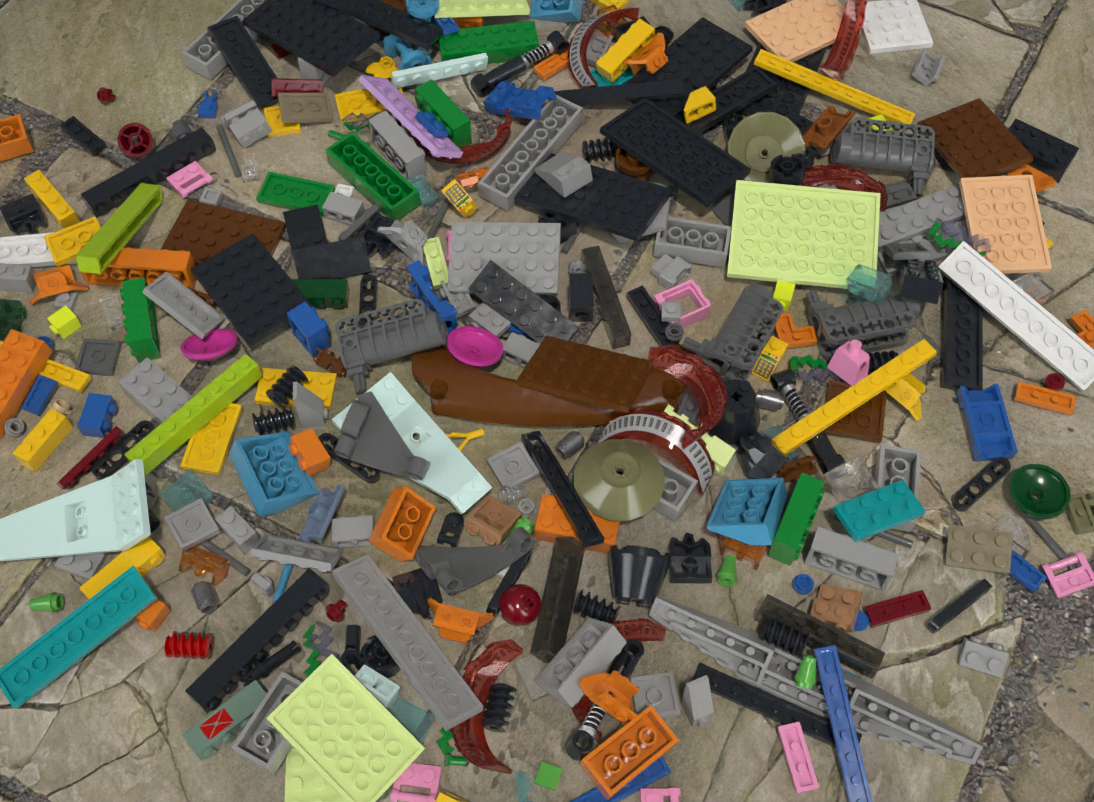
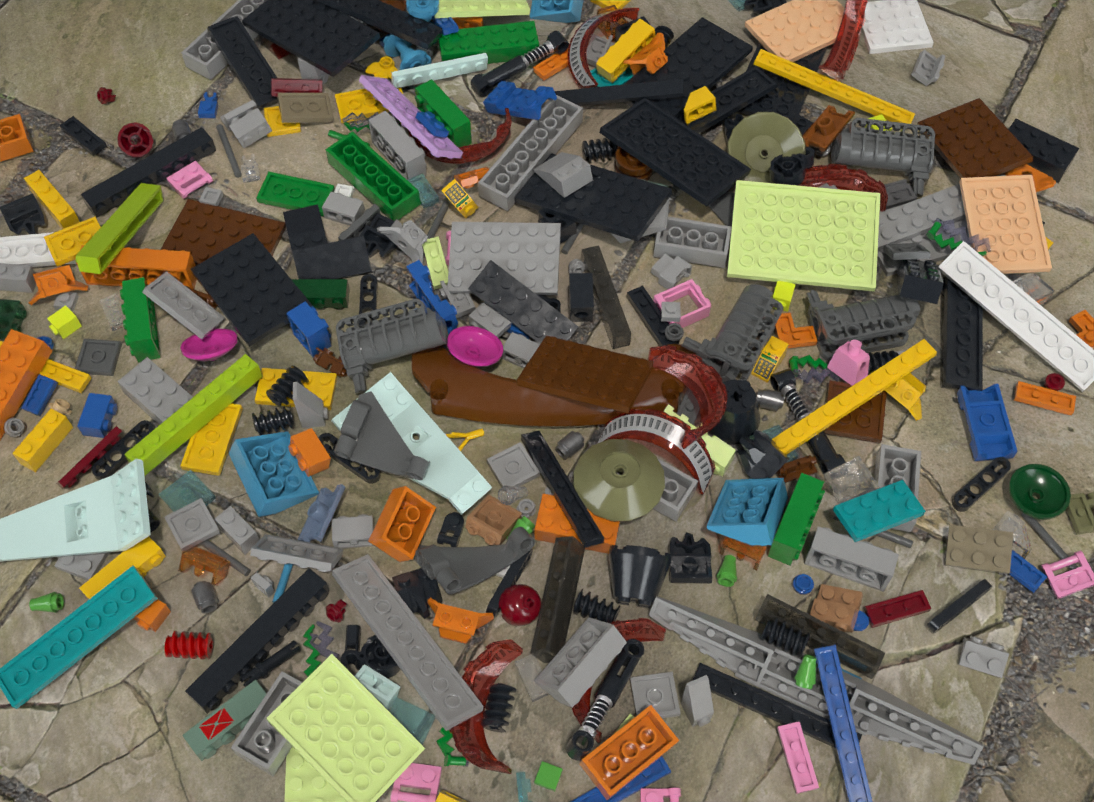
orange piece [579,671,639,723] -> none
clear light blue piece [846,264,893,304] -> none

